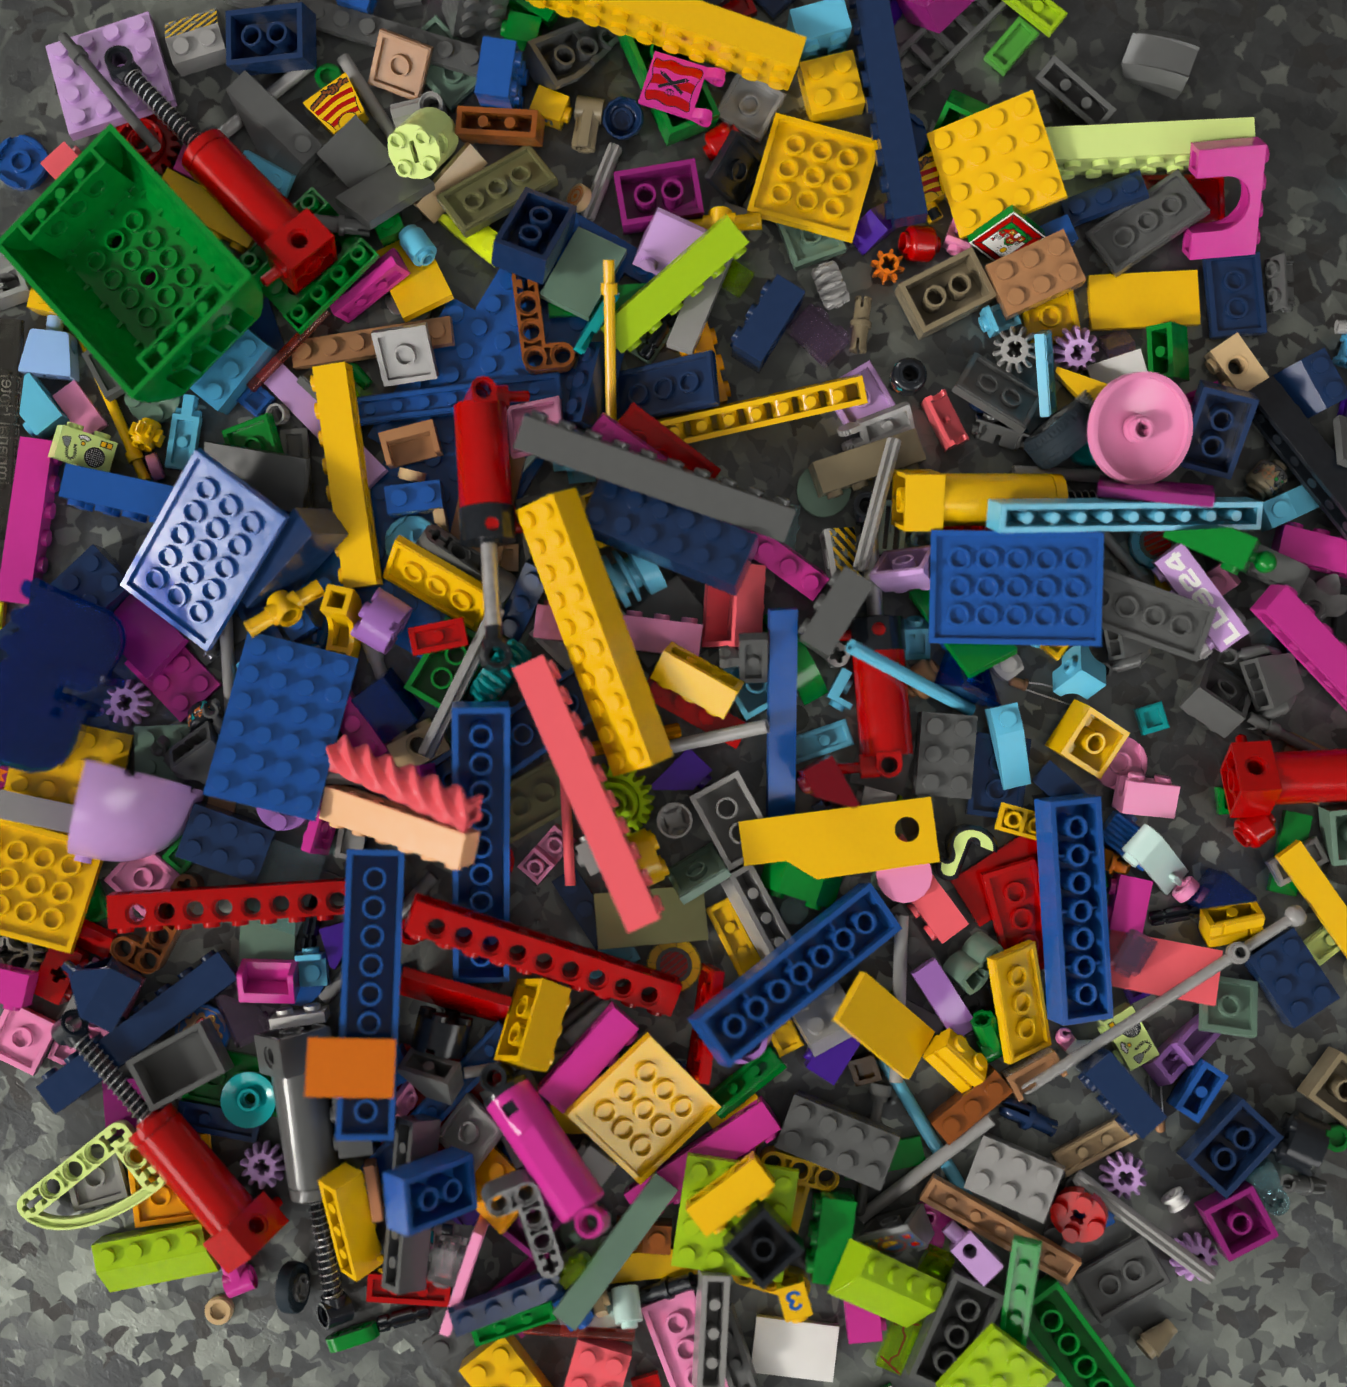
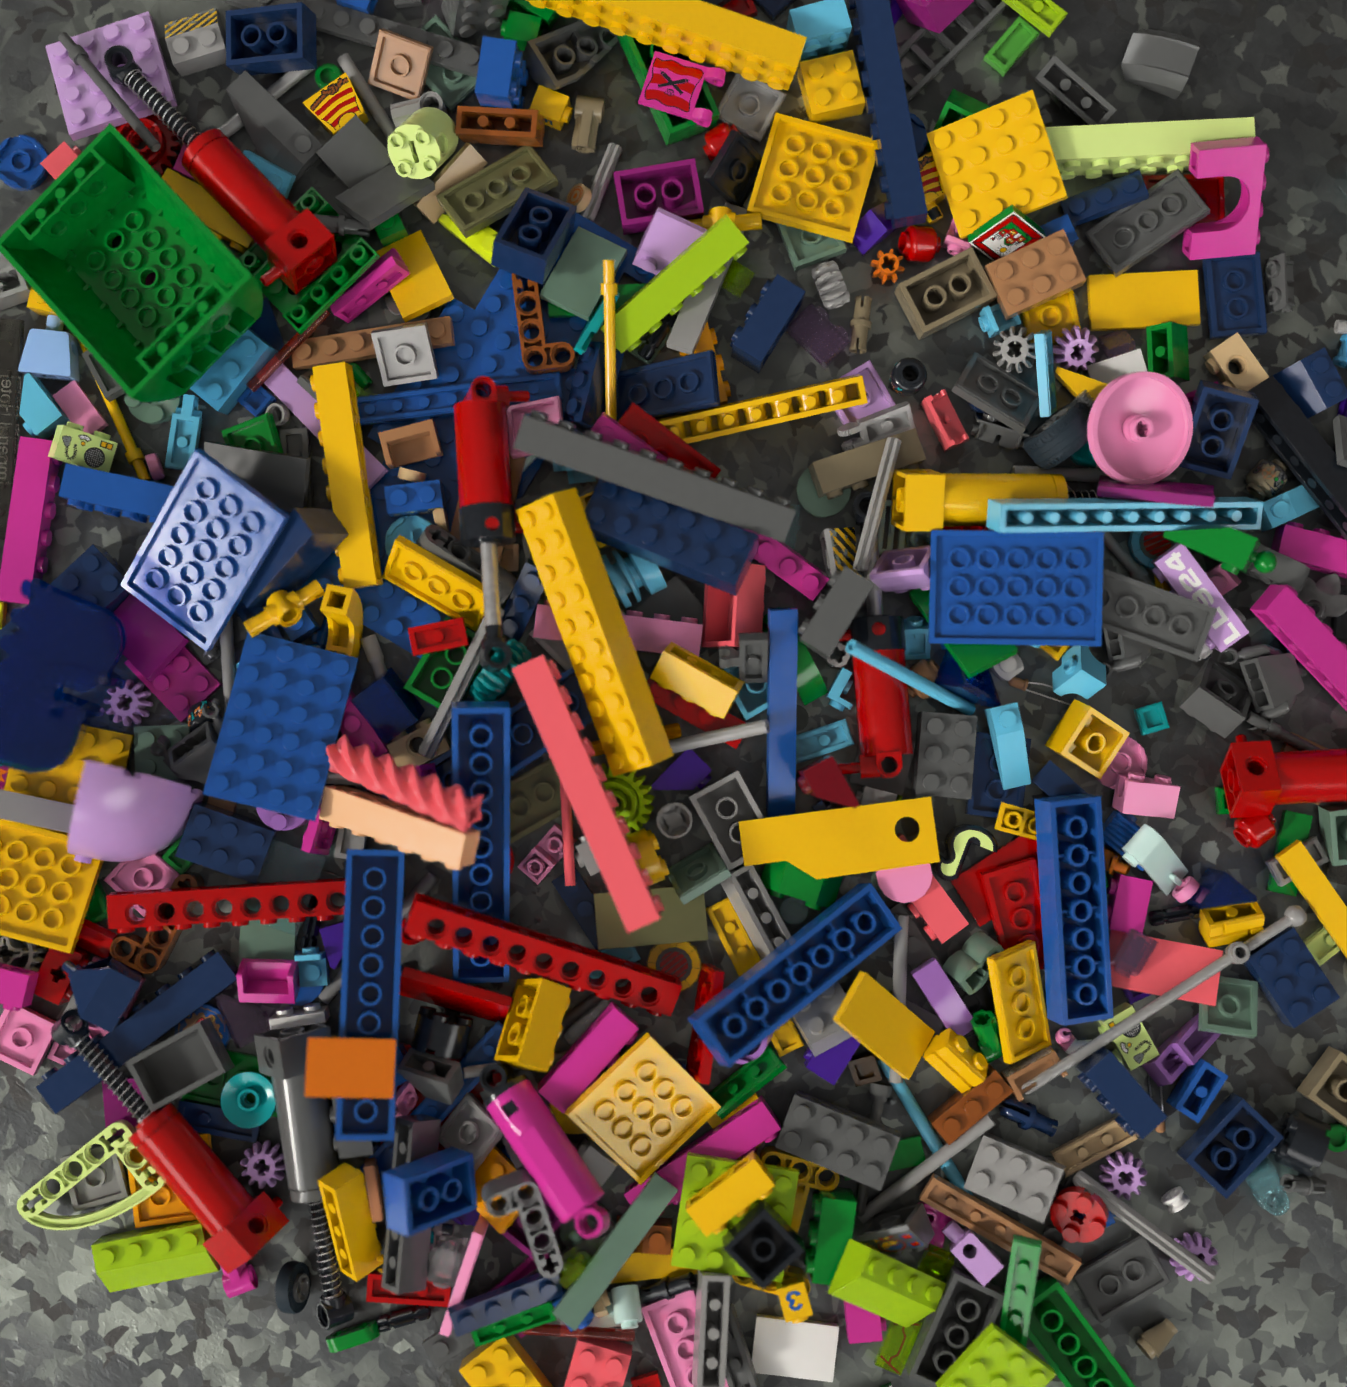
yellow gear [128,418,165,452] -> none
tan tile [205,1294,235,1325] -> none
medium lavender brick [350,587,413,654] -> none
medium azure brick [399,224,437,266] -> none
dark blue hair [603,96,644,140] -> none
magenta brick [1194,1180,1279,1262] -> none

